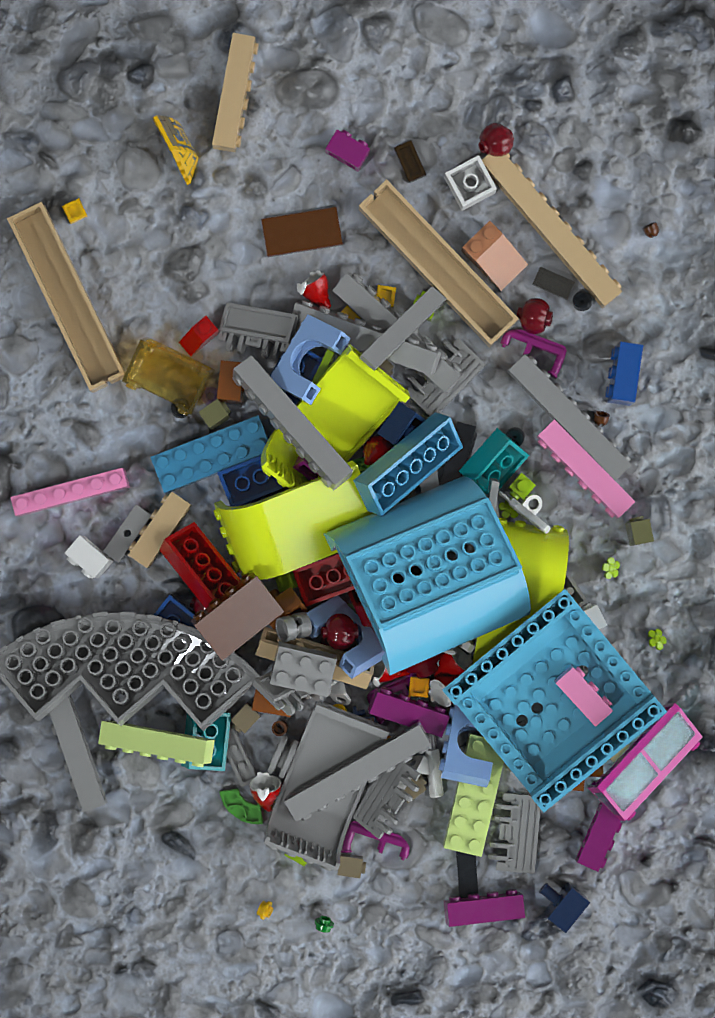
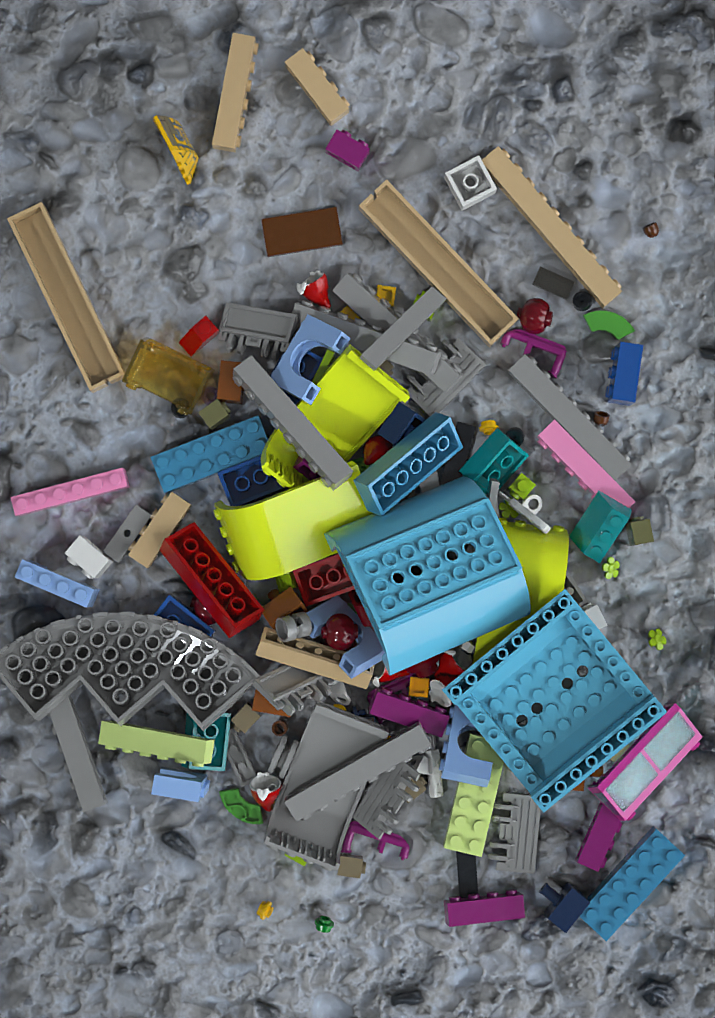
yellow tile [62,198,88,224] -> none
panel [191,572,284,661] -> none
light grey brick [270,641,337,697] -> none
dark brown tile [394,140,426,183] -> none
nougat slope [461,221,528,291] -> none
dark red plant [478,123,514,157] -> none
bright pink brick [554,665,613,727] -> none
none -> light blue arch [15,559,100,608]
none -> light blue arch [151,767,210,802]
none -> tan brick [285,48,350,126]
none -> yellow plate [479,420,498,435]
none -> teal slope [569,490,632,563]
none -> dark azure brick [580,826,685,941]
none -> bright green tile [583,311,635,340]

